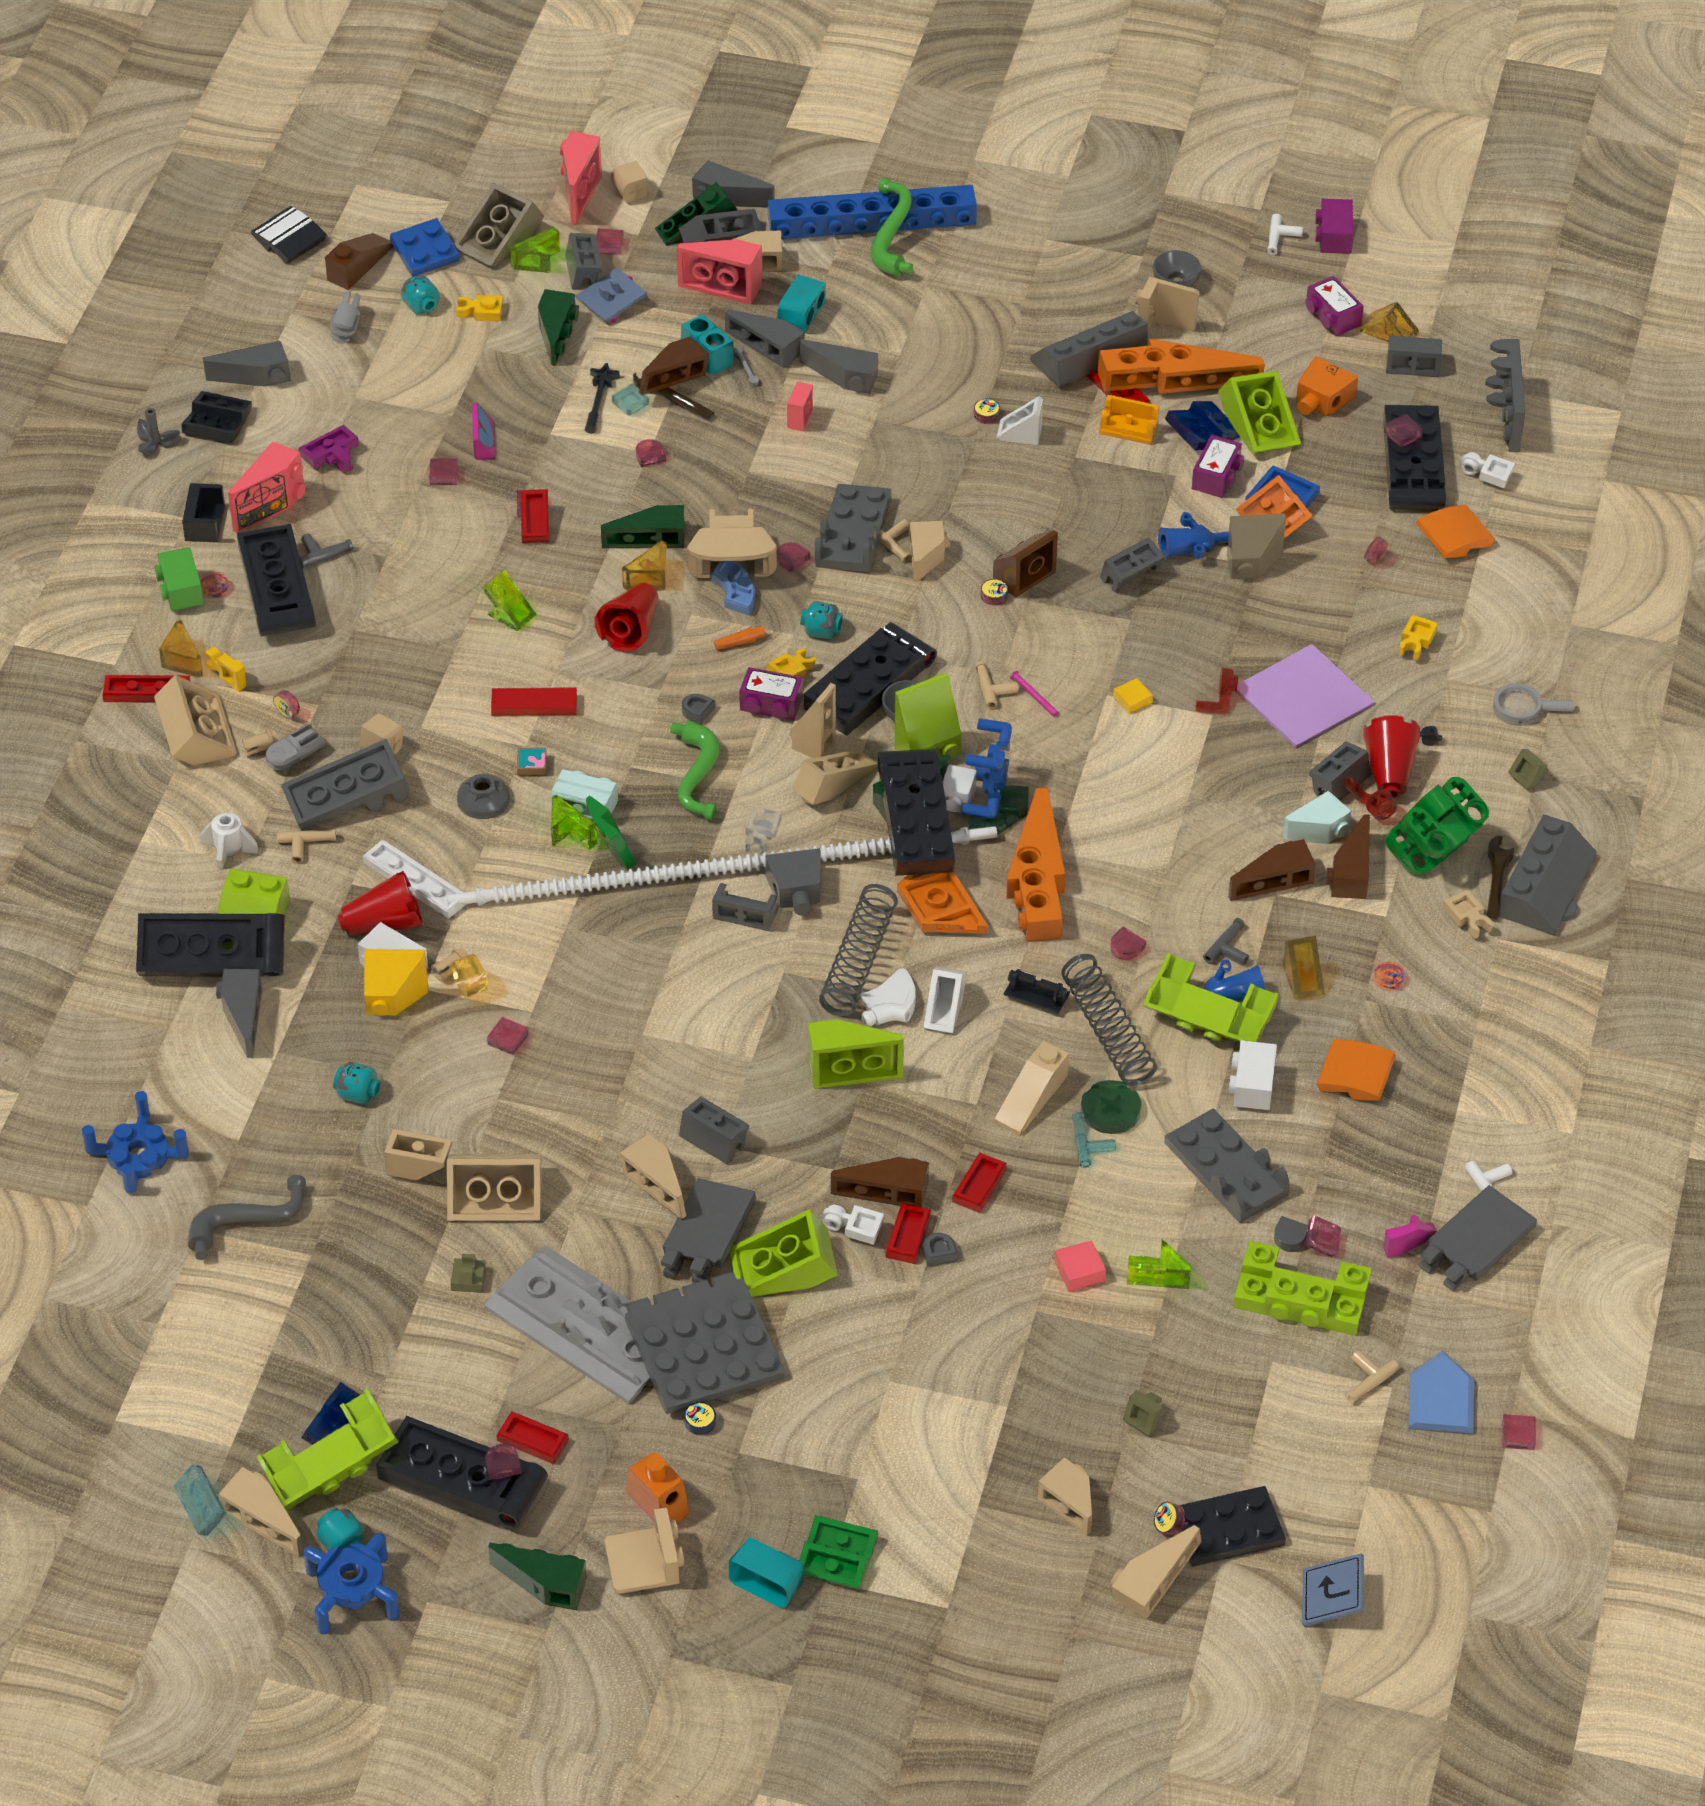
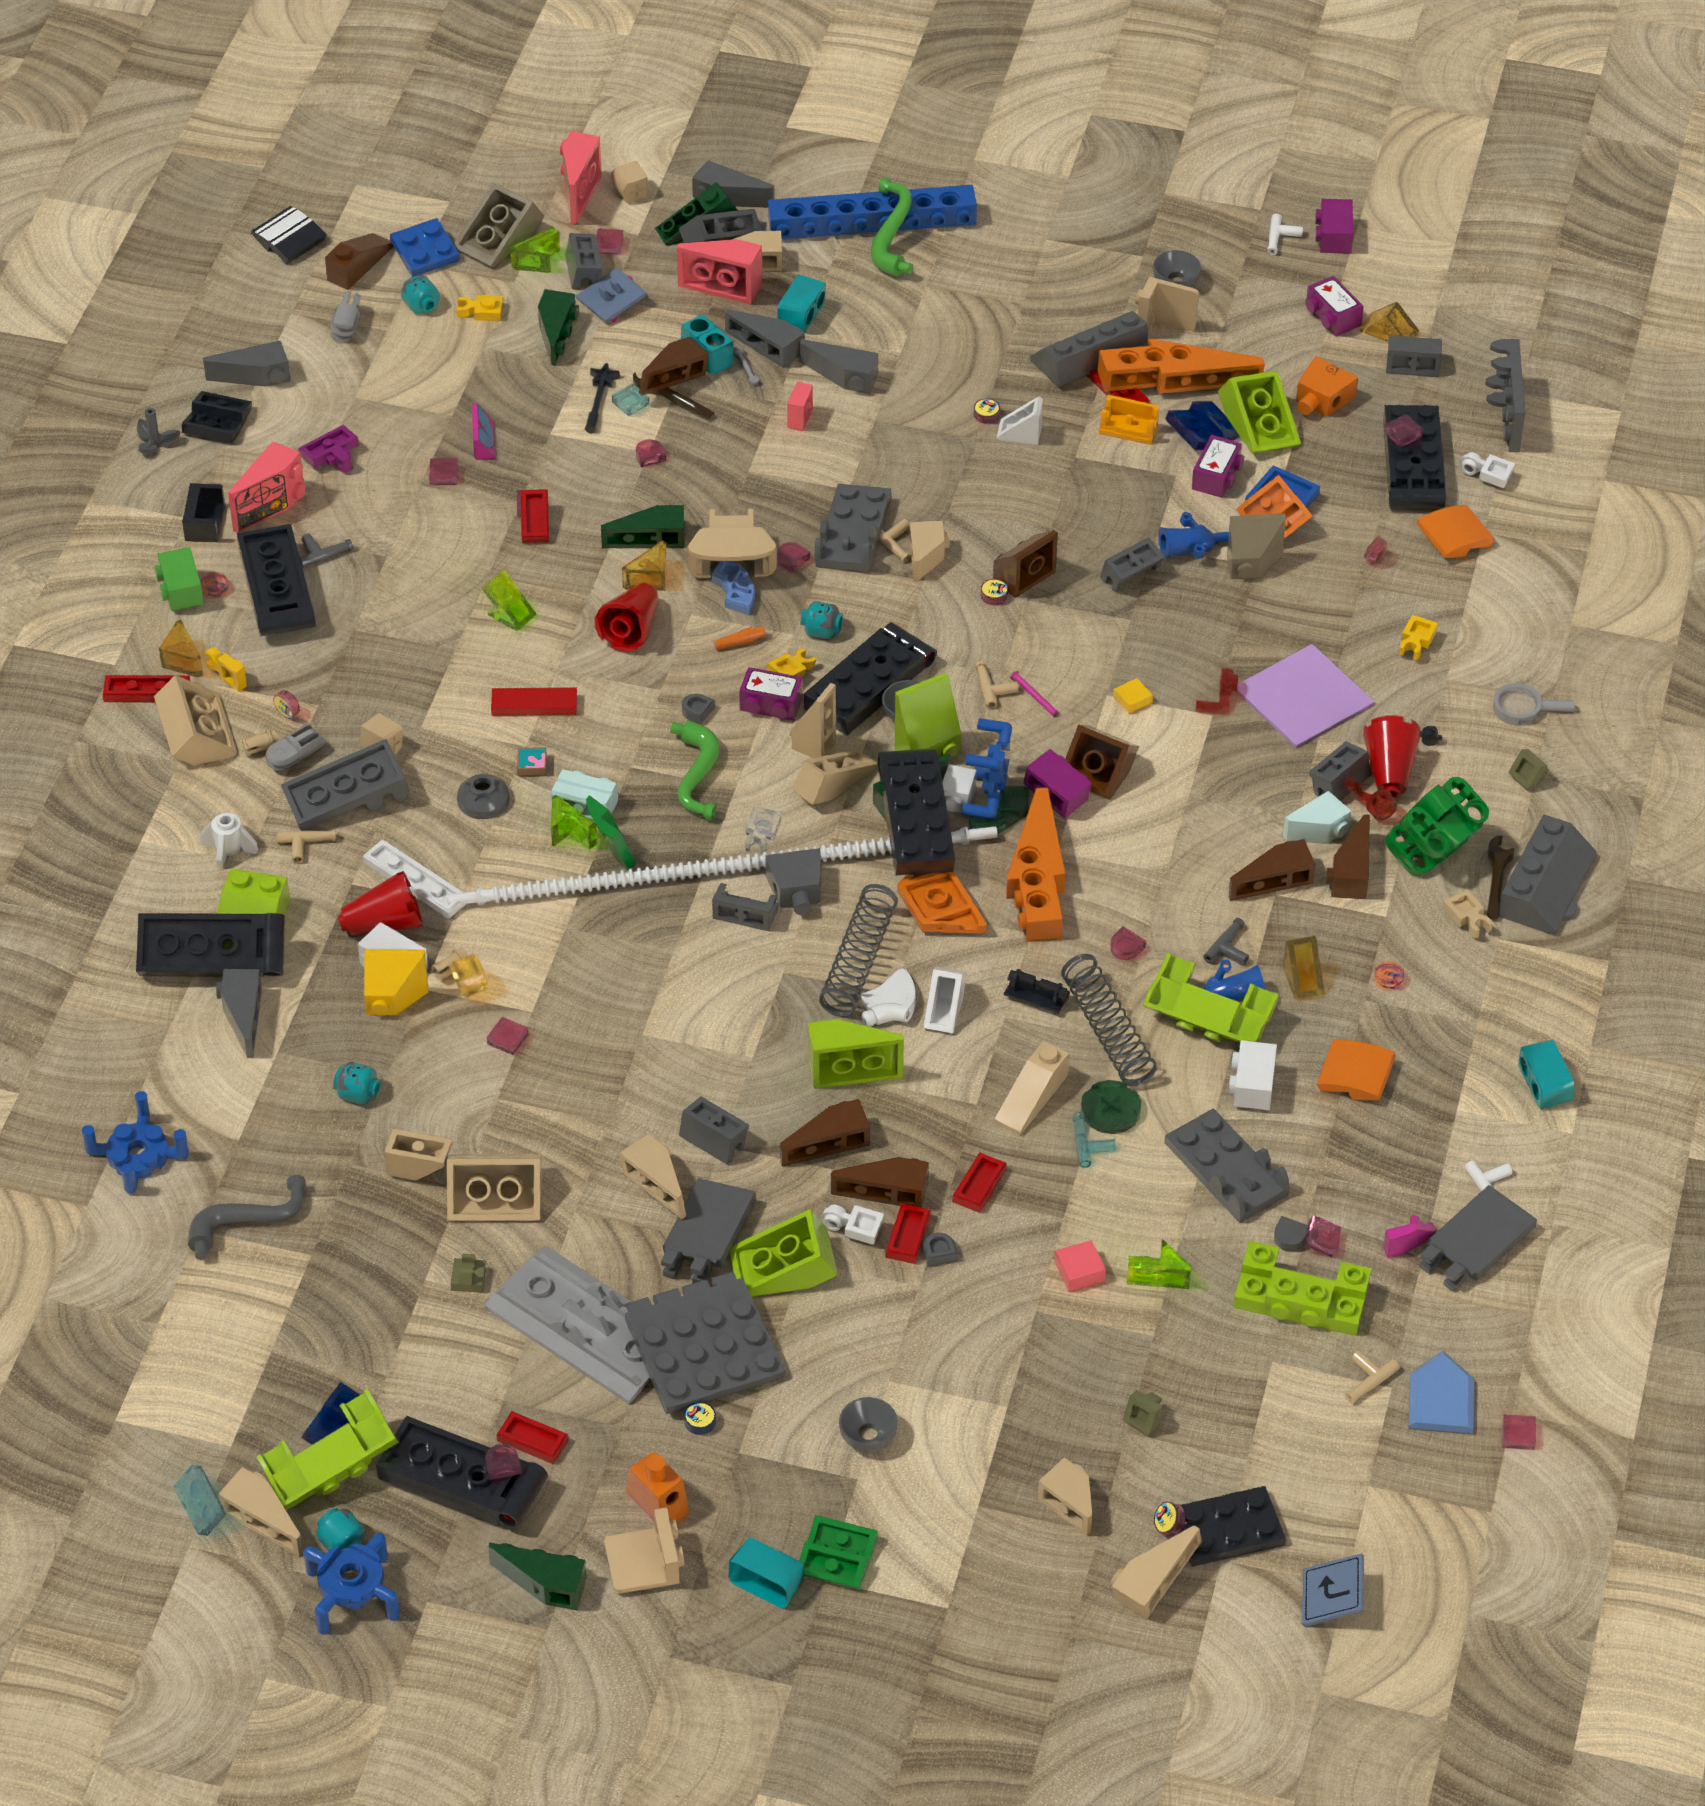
none -> reddish brown slope [780,1099,870,1167]
none -> dark grey piece [839,1397,898,1451]
none -> magenta brick [1023,749,1092,818]
none -> reddish brown slope [1065,724,1139,799]
none -> teal piece [1518,1039,1574,1109]

